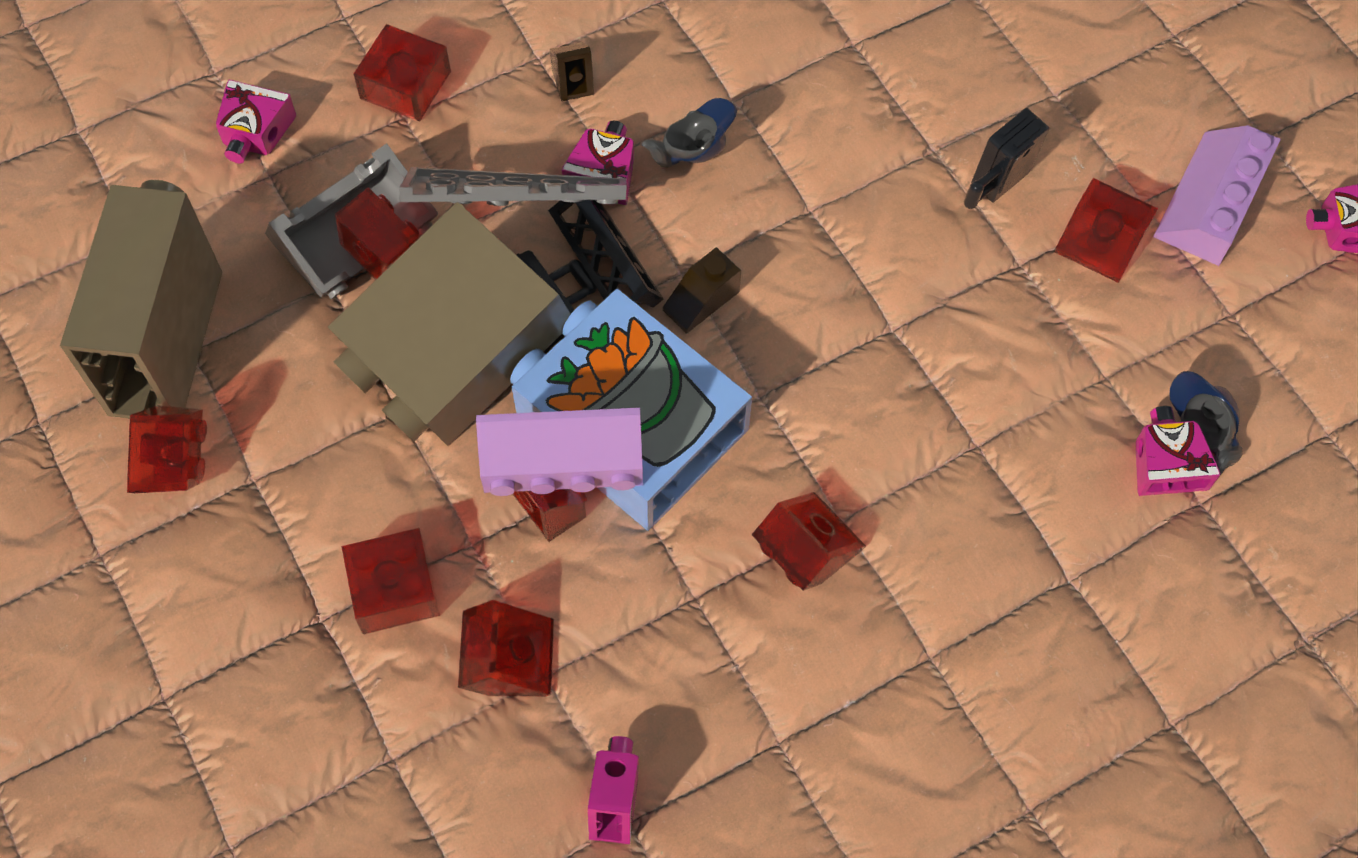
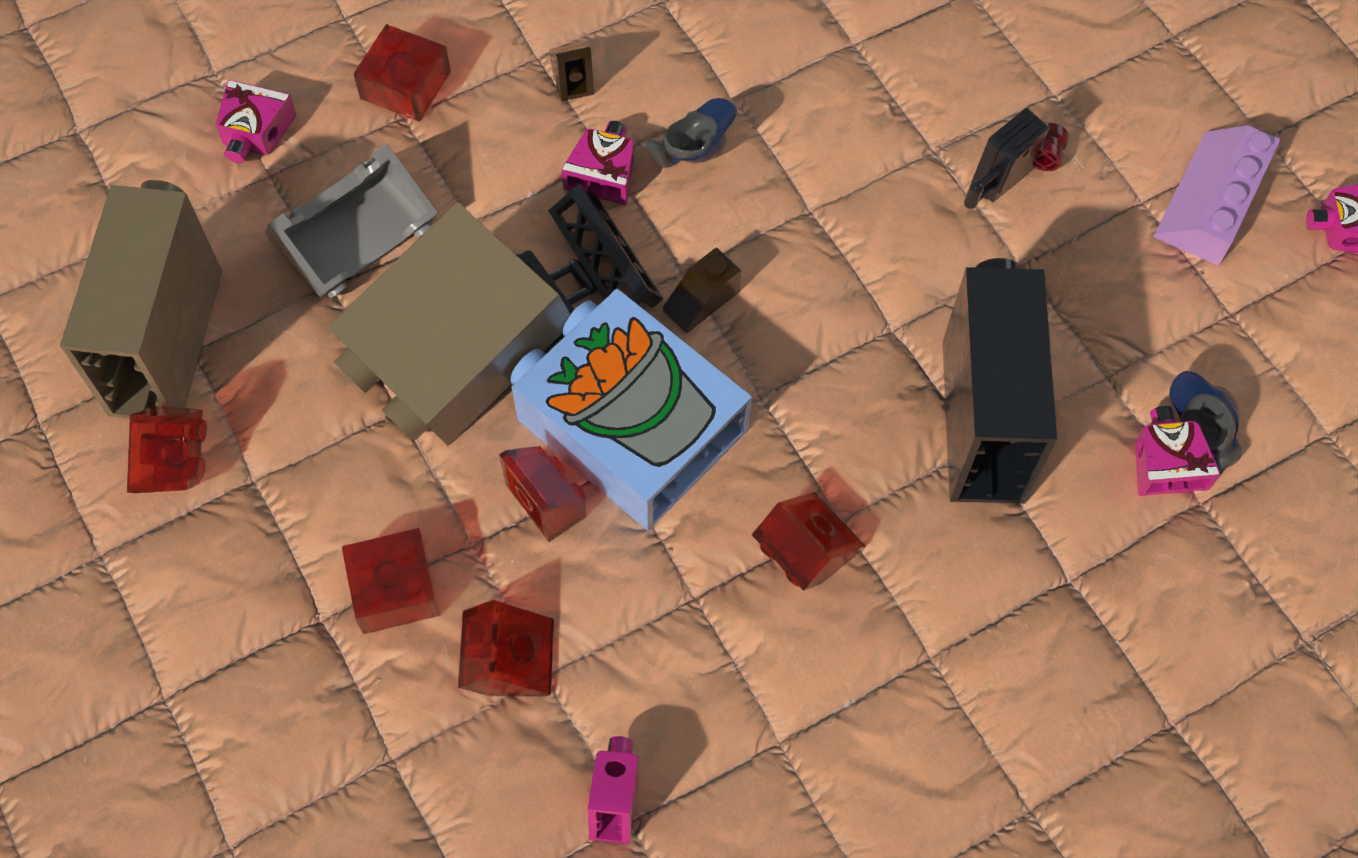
clear red brick [335,187,419,280] -> none
light grey wing [399,167,627,206] -> none
lavender slope [476,408,643,496] -> none
clear red slope [1054,178,1158,283] -> none
none -> black brick [943,258,1057,504]
none -> dark red wheel [1033,122,1070,171]

